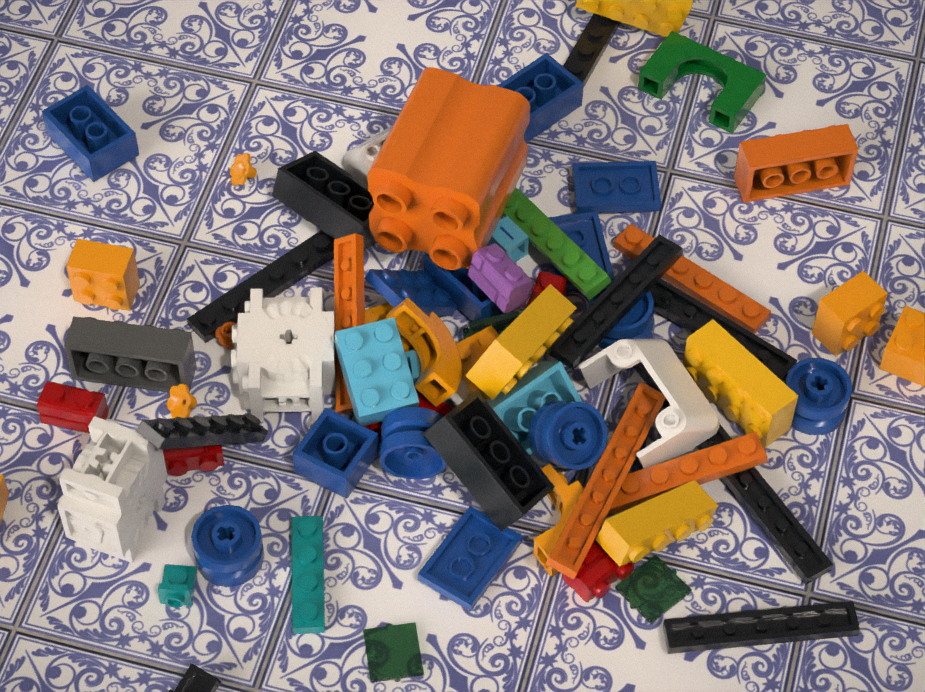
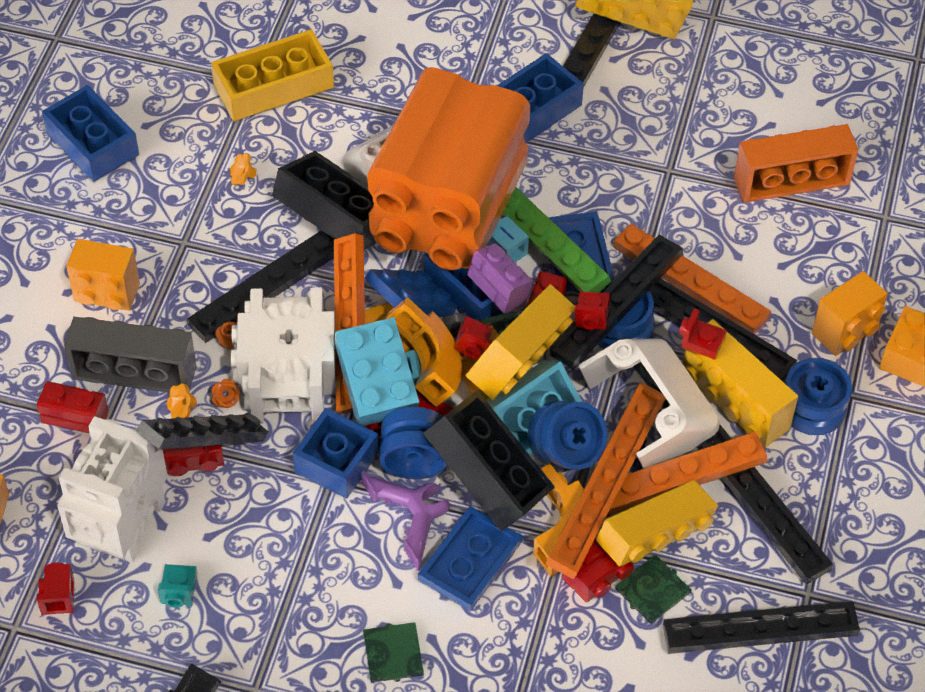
blue wheel [191,505,264,587] -> none
teal plate [292,516,325,634] -> none
blue plate [572,161,661,214] -> none
green arch [638,31,767,134] -> none
none -> red brick [37,562,75,615]
none -> yellow brick [211,29,334,122]
none -> orange plate [211,379,240,408]
none -> medium lavender piece [361,470,450,571]
none -> dark grey animal [443,312,477,334]
none -> red bracket [453,316,493,360]
none -> red bracket [575,291,610,330]
none -> red bracket [679,308,727,360]

